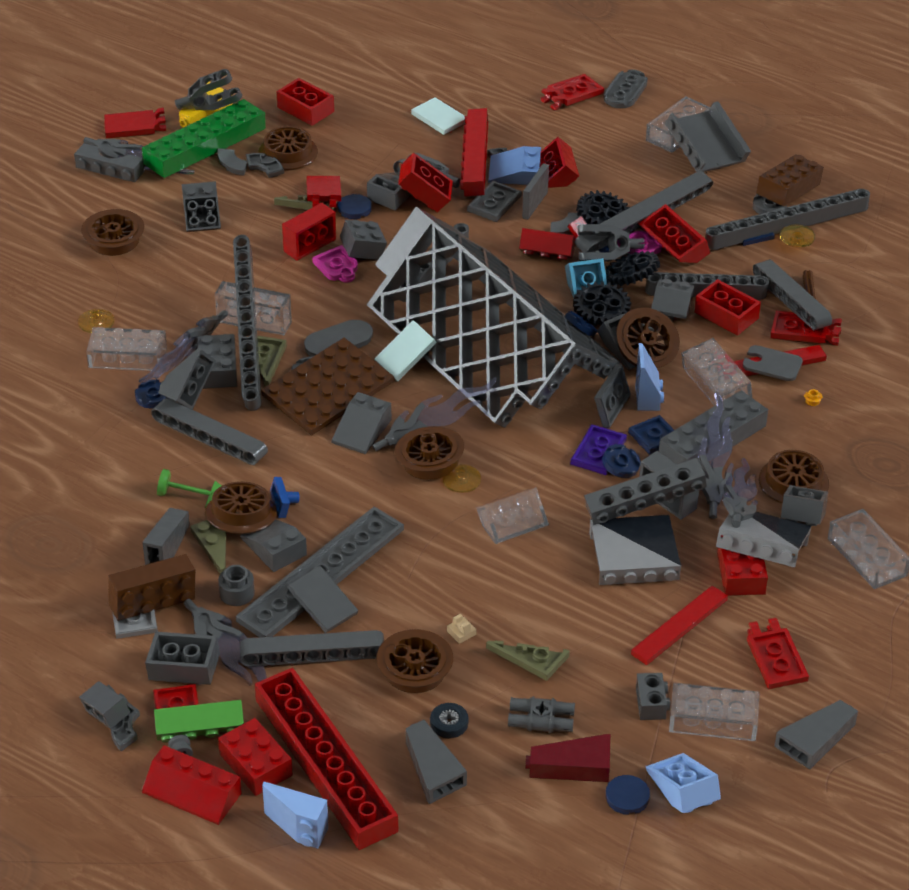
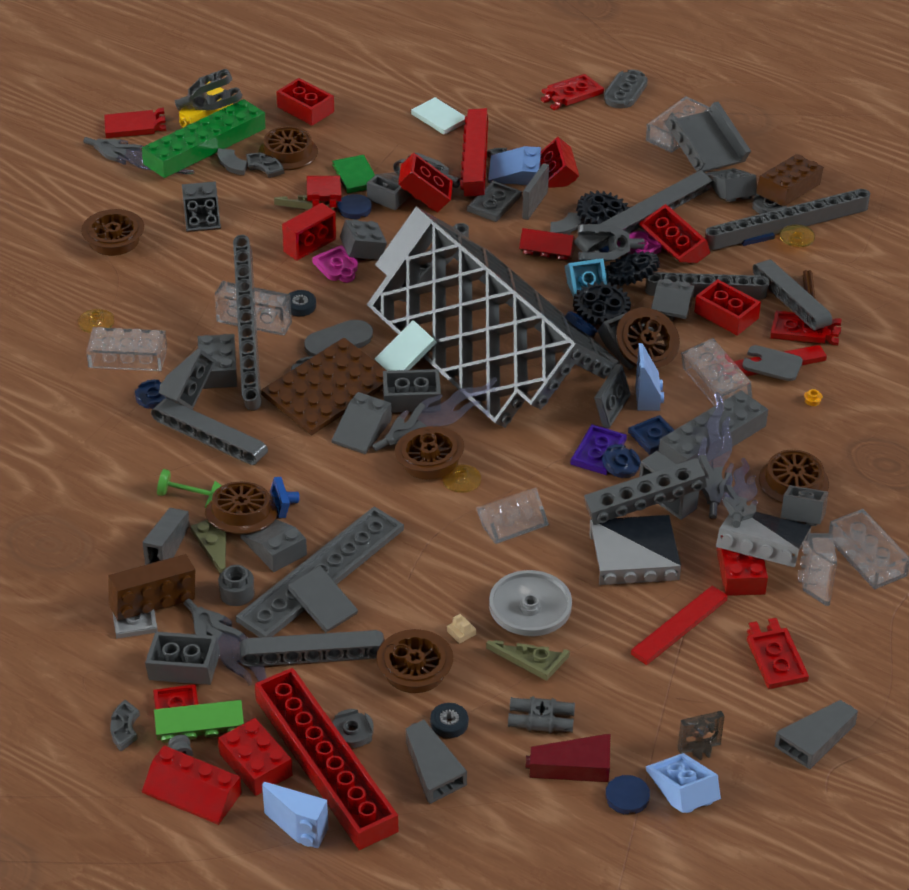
dark grey arch [74,143,144,182] -> none
dark grey brick [79,681,131,729] -> none
clear purple piece [139,310,228,383] -> none
olive wing [257,336,287,386] -> none
tile [567,216,587,238] -> none
dark grey brick [636,673,670,720] -> none
clear brick [669,683,760,741] -> none
none -> black bush [284,290,316,316]
none -> dark grey plate [331,709,374,748]
none -> green tile [332,155,375,193]
none -> dark grey brick [383,369,441,413]
none -> light grey dish [489,570,572,636]
none -> clear smoke piece [678,711,725,760]
none -> dark grey slope [705,168,757,202]
none -> clear slope [798,533,837,606]

